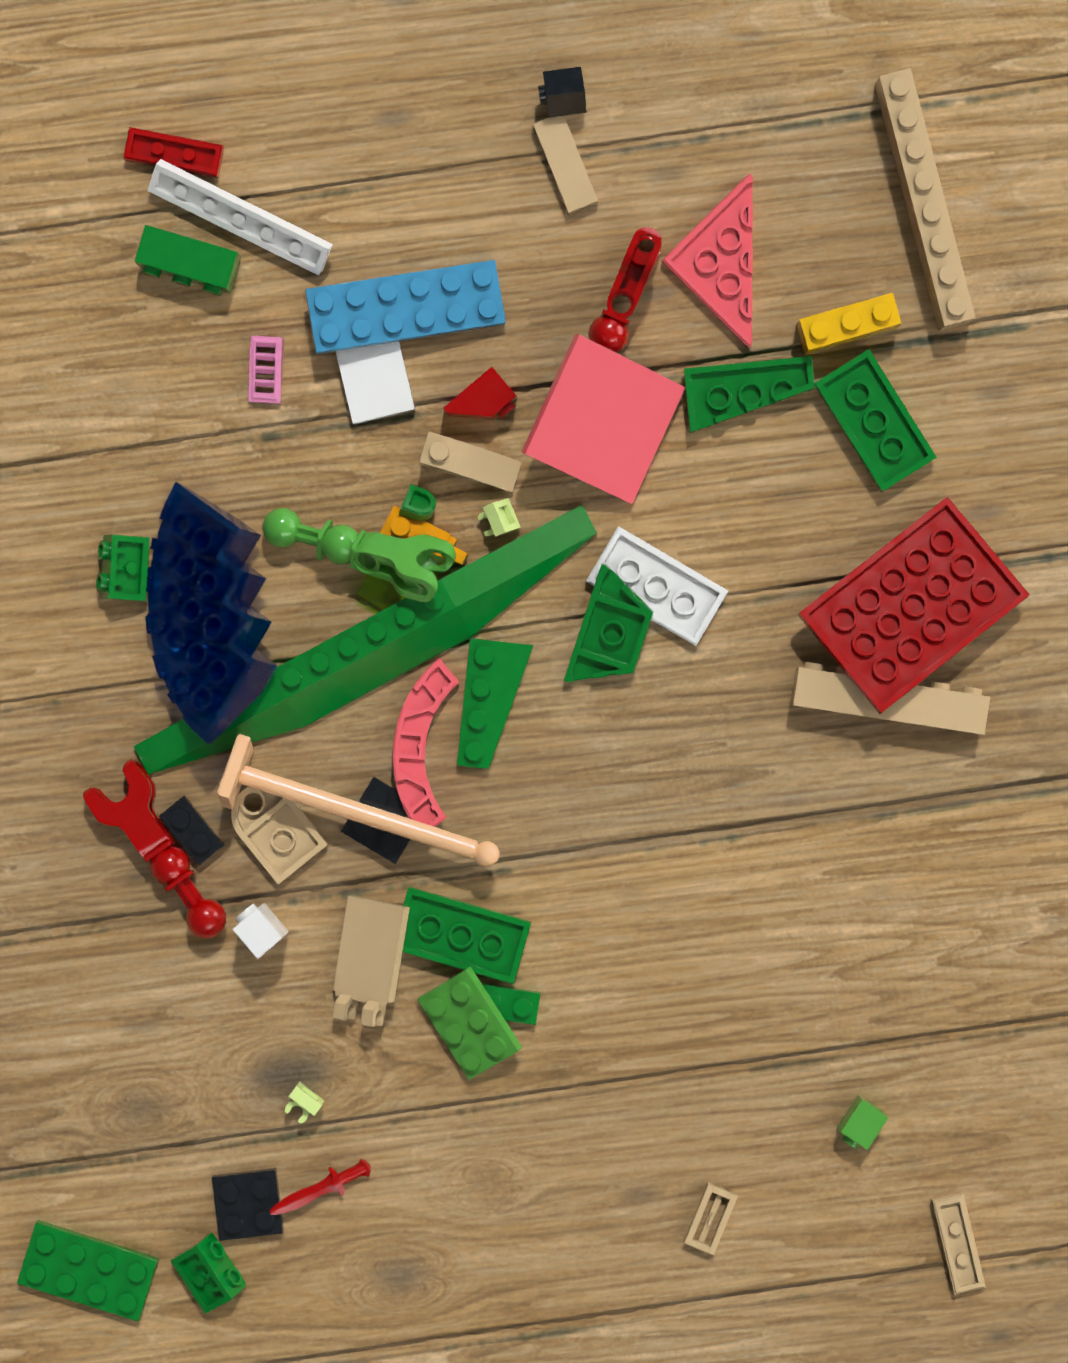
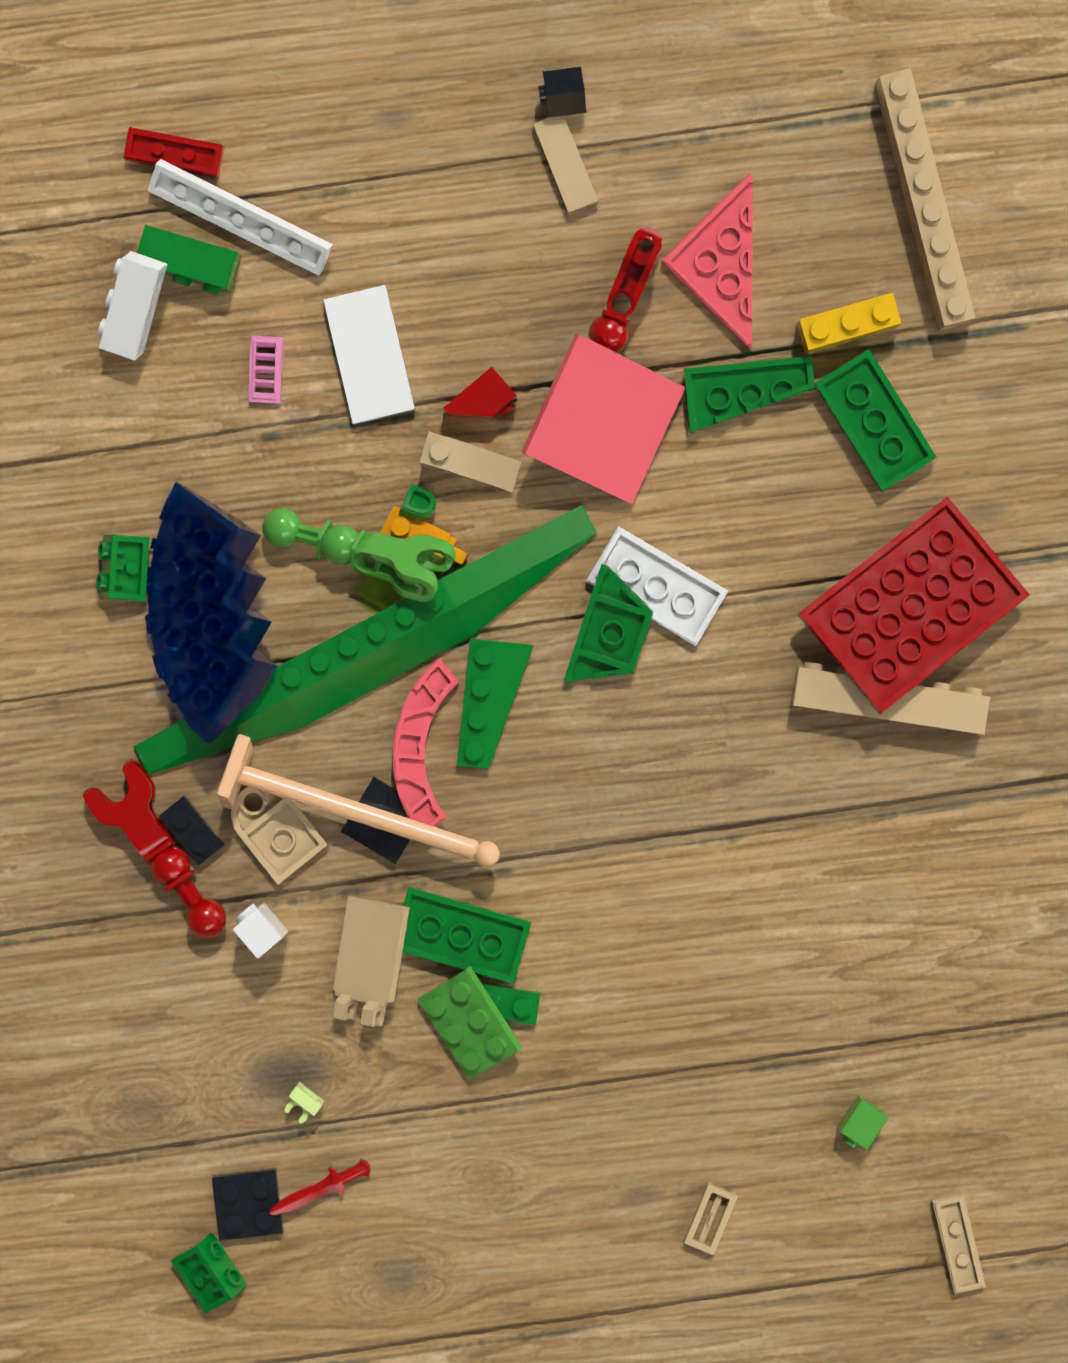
green plate [17,1220,159,1321] -> none
dark azure plate [305,260,506,354] -> none
yellowish green tile [478,498,521,537] -> none
none -> white brick [97,251,167,360]

